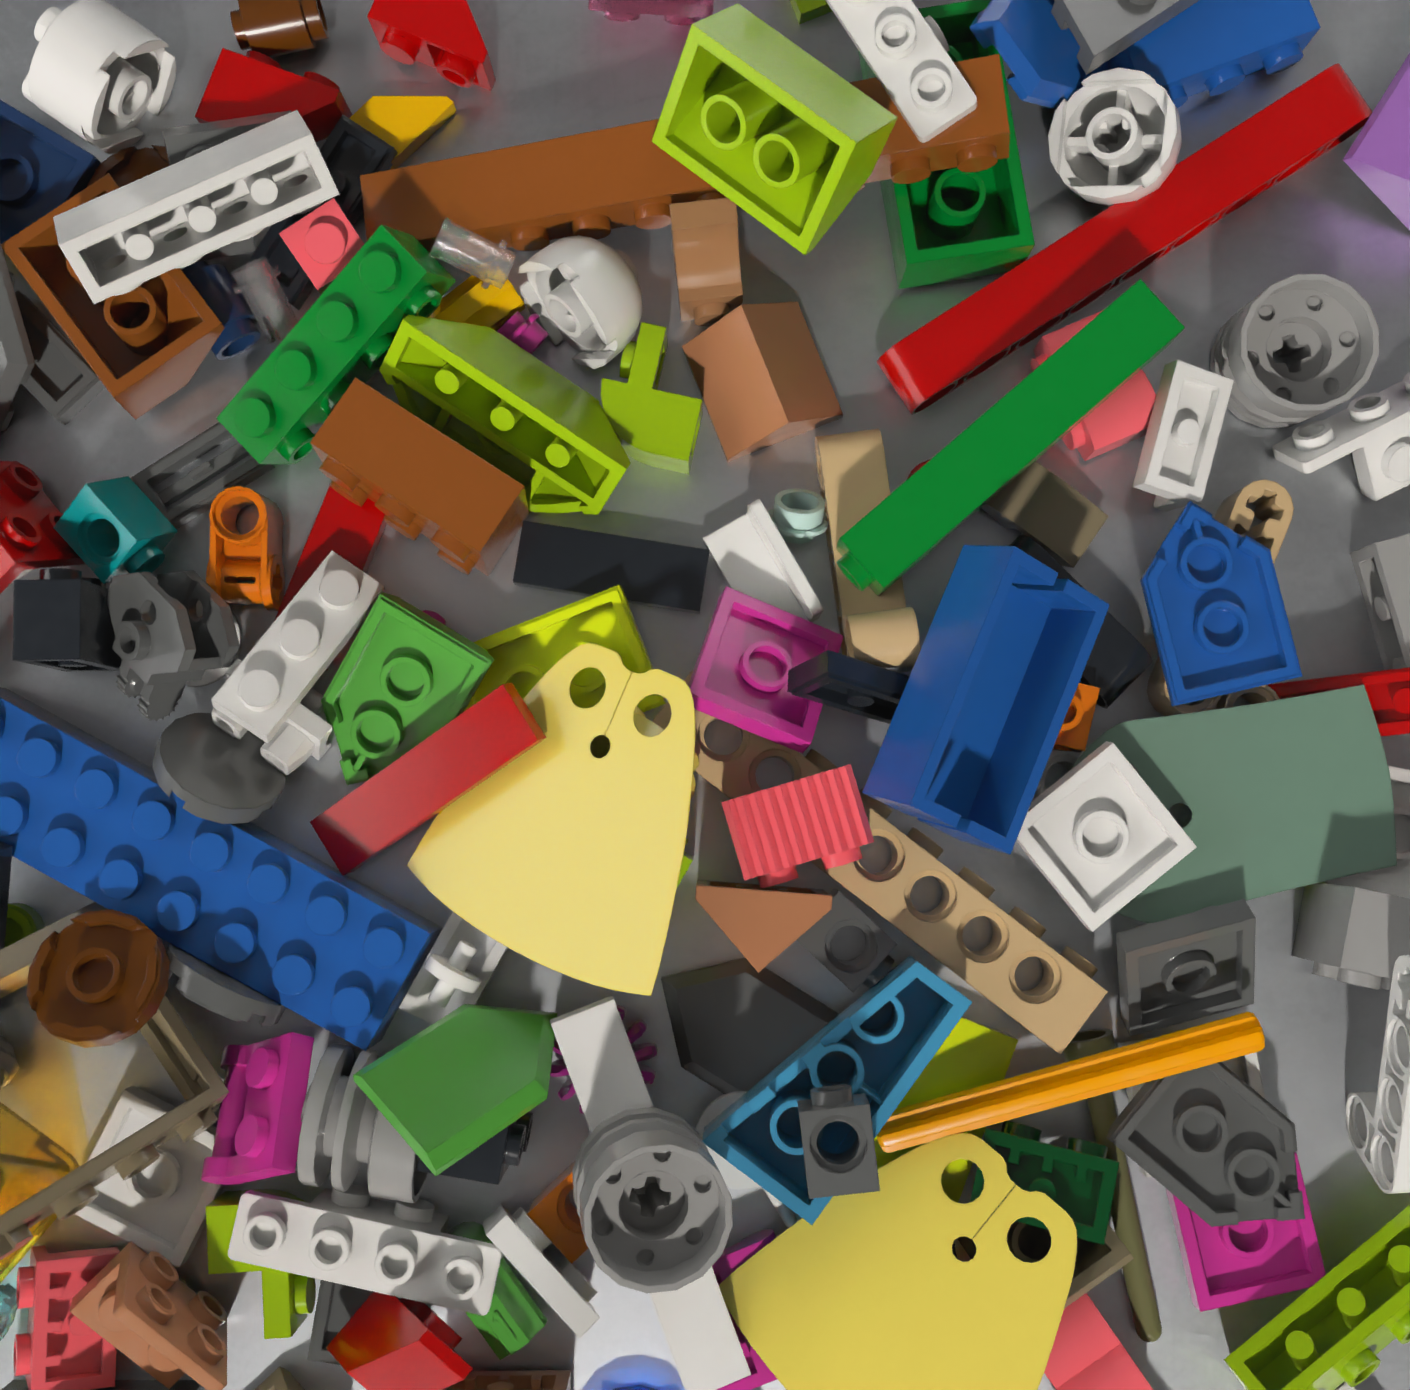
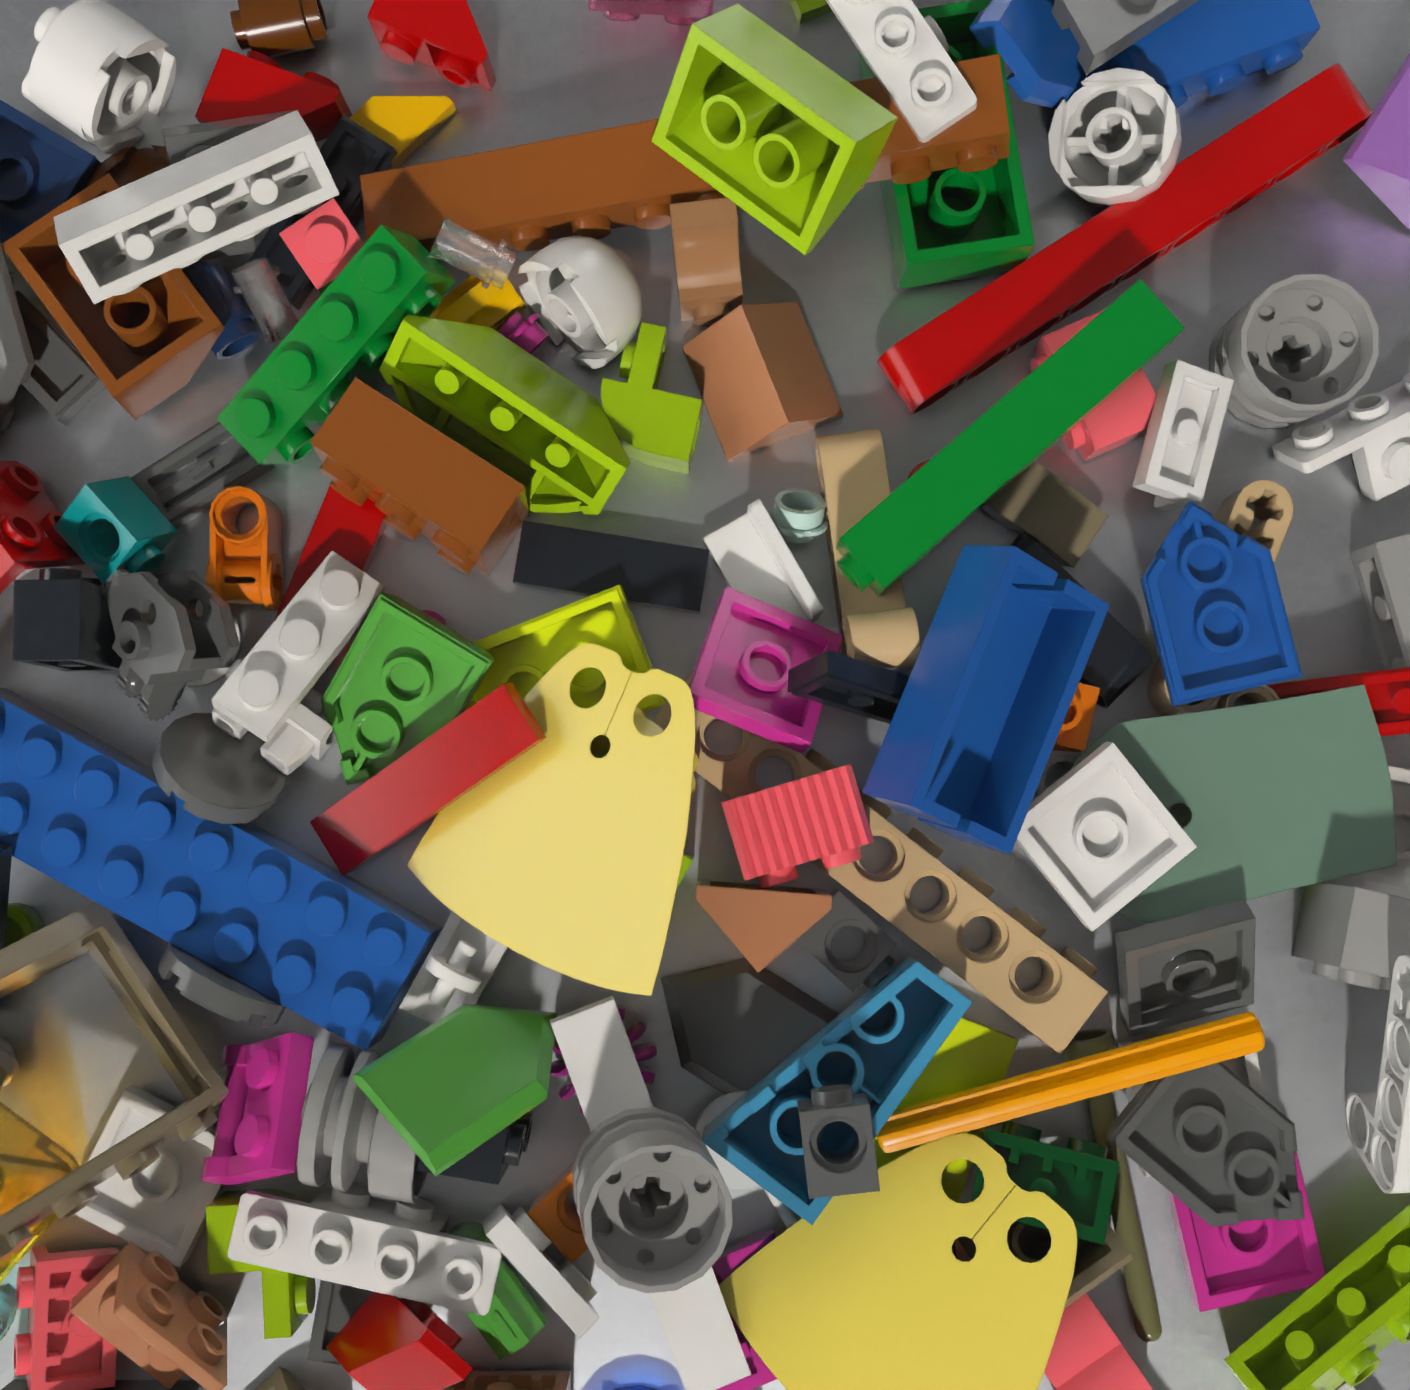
reddish brown tile [26,909,170,1048] -> none

